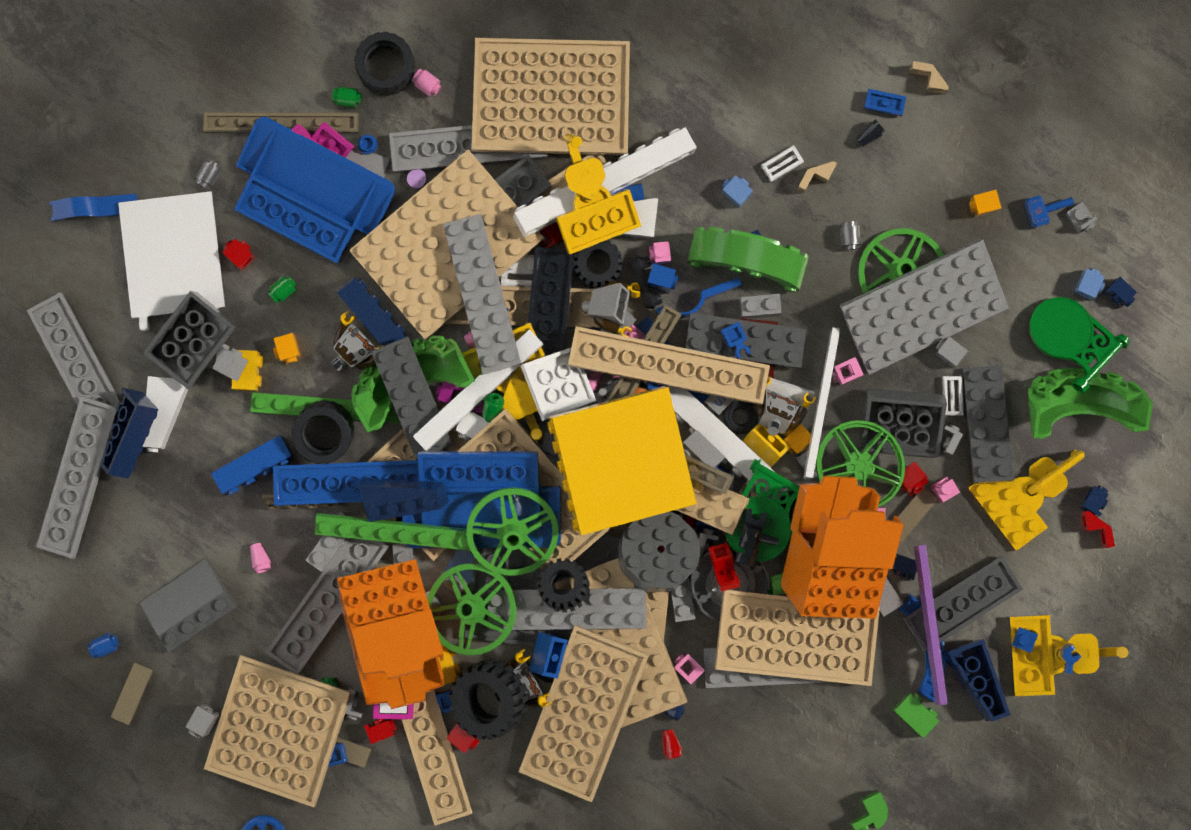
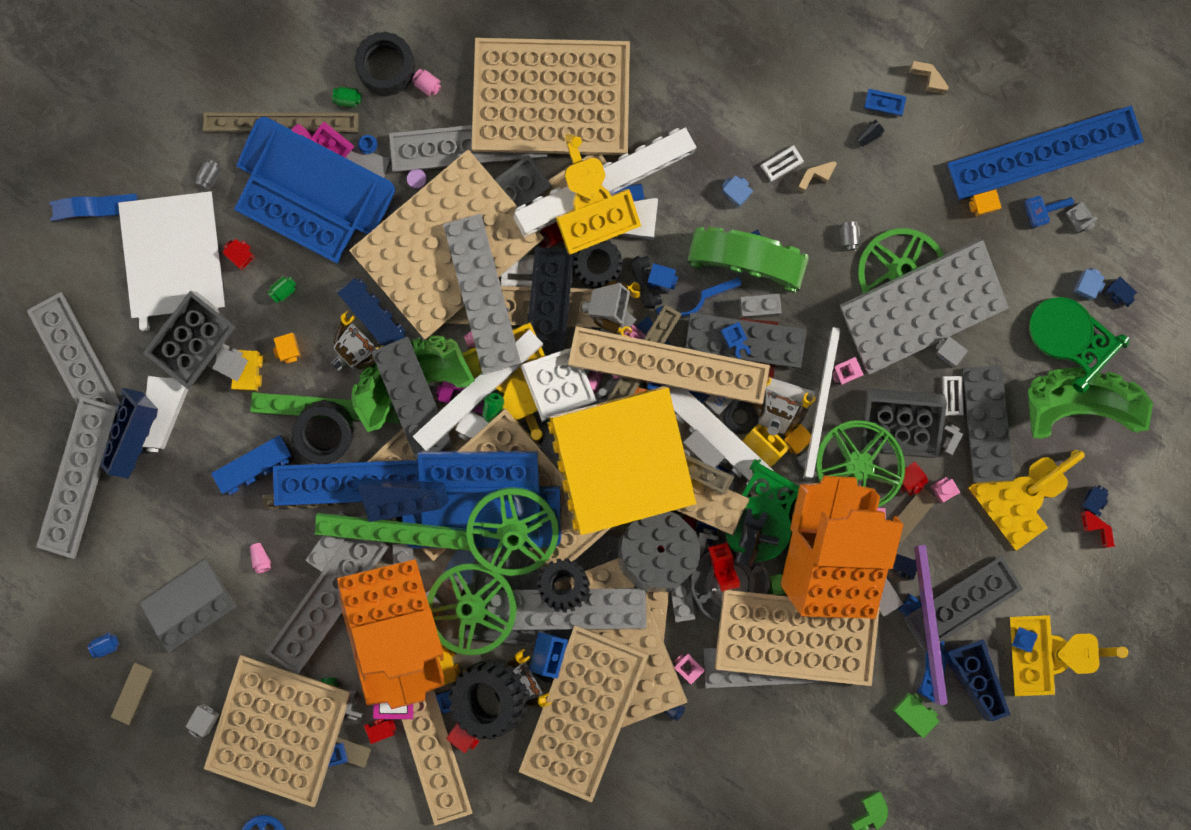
bright pink brick [649,241,671,266] -> none
red cone [662,729,683,760] -> none
blue piece [1060,643,1081,674] -> none
none -> blue plate [947,105,1144,201]

